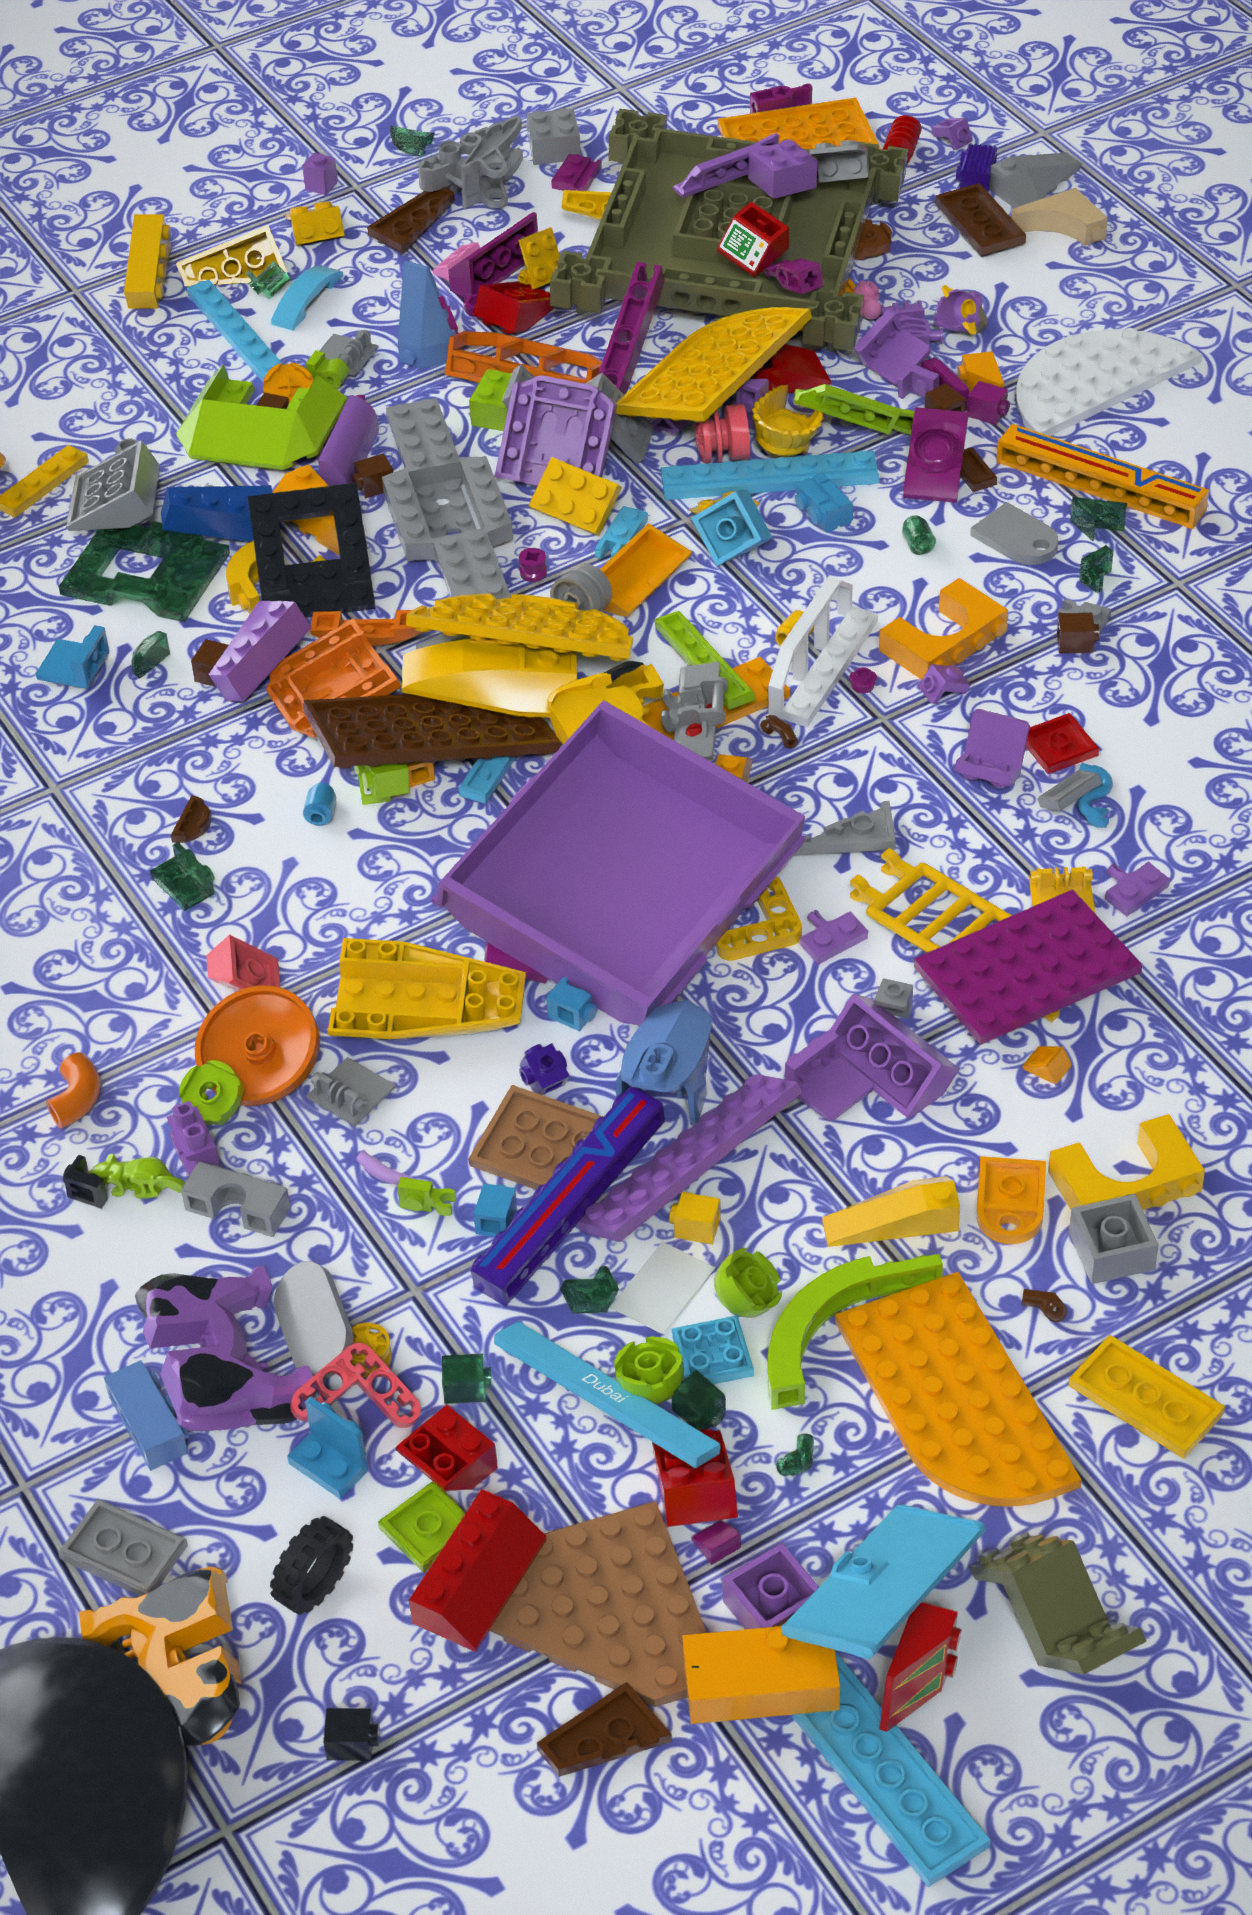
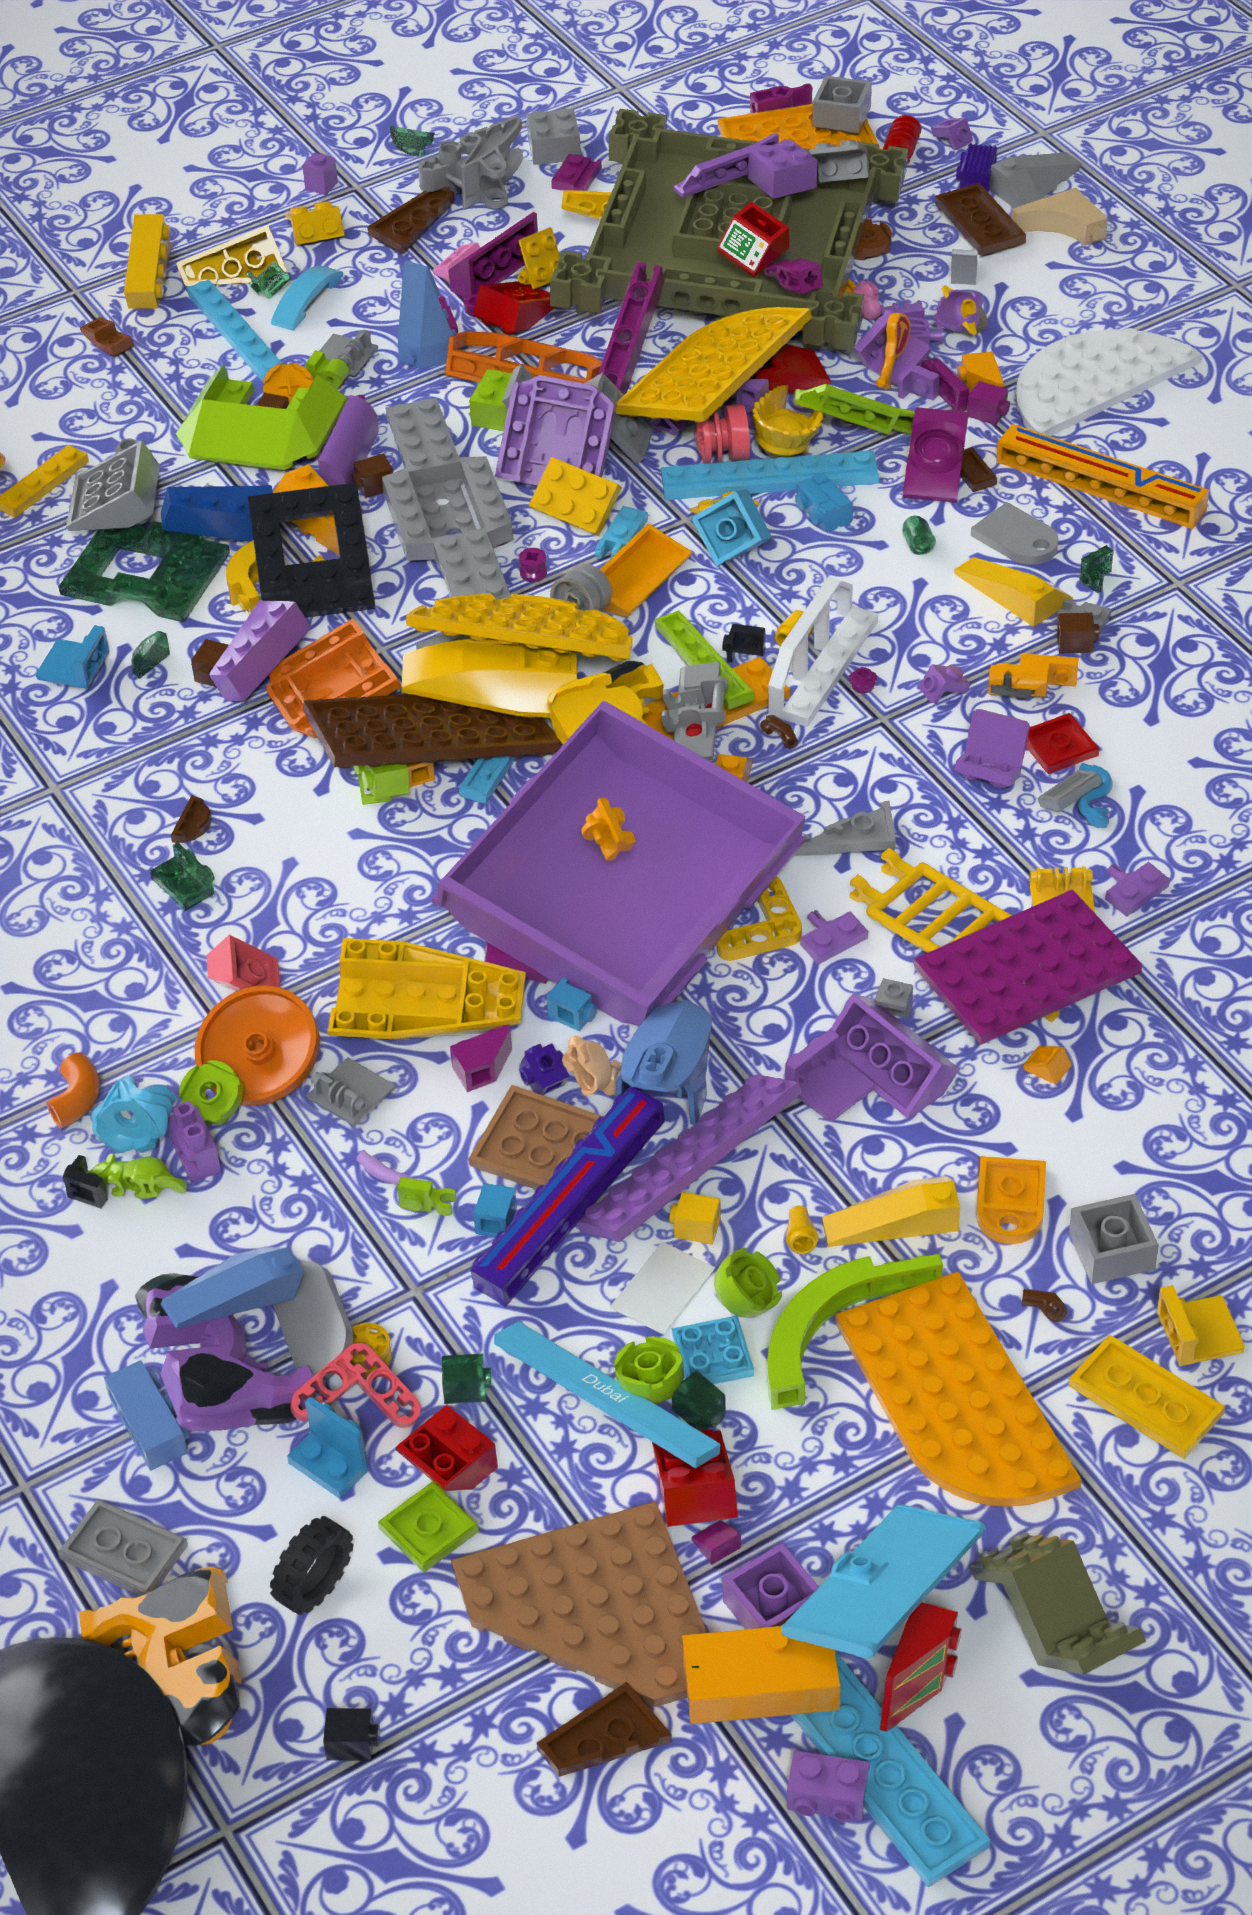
light grey arch [181,1161,291,1237] -> none
dark azure brick [303,783,336,826] -> none
orange slope [310,610,422,646] -> none
red slope [409,1489,547,1652] -> none
clear green bracket [560,1266,619,1314] -> none
clear green arm [776,1434,814,1477] -> none
light orange arch [879,578,1008,680] -> none
reddish brown brick [924,383,966,412] -> none
yellow arch [1048,1114,1205,1210] -> none
clear green slope [1070,497,1127,541] -> none
none -> dark orange slope [80,317,134,357]
none -> medium azure piece [92,1076,176,1153]
none -> medium blue wedge [161,1247,304,1329]
none -> magenta slope [450,1024,512,1092]
none -> light nougat animal [562,1035,622,1096]
none -> light orange hips [581,798,636,861]
none -> black bracket [722,623,766,663]
none -> yellow cone [785,1205,819,1254]
none -> medium lavender bracket [787,1750,870,1822]
none -> light grey brick [812,75,872,133]
none -> light orange piece [876,313,911,390]
none -> light grey slope [951,249,978,285]
none -> yellow wedge [954,557,1073,627]
none -> light orange plate [988,653,1079,699]
none -> yellow bracket [1157,1285,1245,1366]

